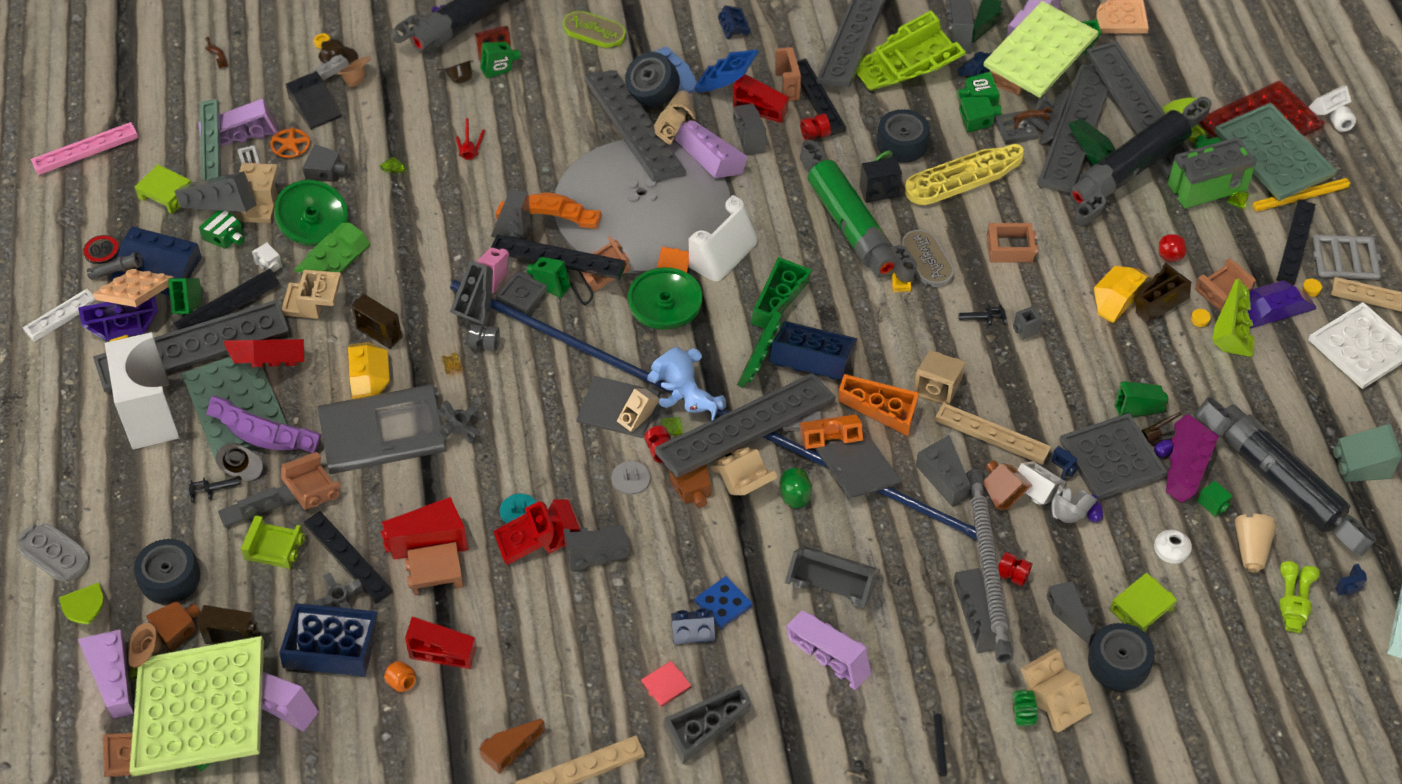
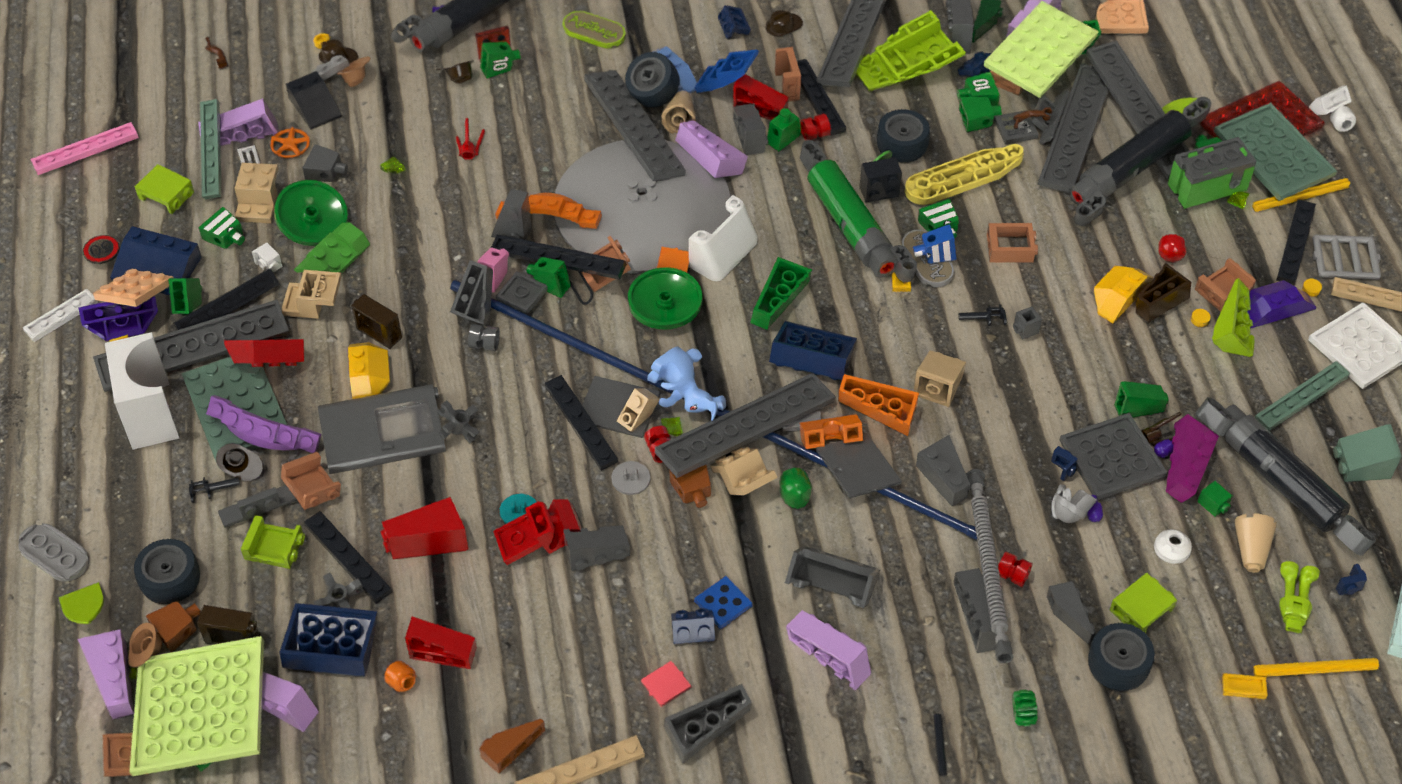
dark grey pin [87,252,143,280] -> none
dark grey wedge [175,171,257,212] -> none
nougat panel [405,542,463,595] -> none
clear yellow wheel [441,352,461,374] -> none
tan slope [654,107,685,145] -> none
green plate [737,311,782,388] -> none
tan plate [935,403,1051,465] -> none
torso [984,460,1033,510] -> none
white slope [1018,461,1066,505] -> none
tan bracket [1021,649,1092,733] -> none
dark green slope [1068,119,1116,165] -> none
lime tile [1188,125,1208,143] -> none
none -> black plate [545,375,618,471]
none -> dark brown piece [766,10,803,37]
none -> green torso [767,108,801,152]
none -> blue torso [913,224,956,264]
none -> green torso [918,199,959,239]
none -> yellow tile [1222,673,1267,699]
none -> yellow axle [1253,658,1379,677]
none -> sand green plate [1255,361,1350,431]

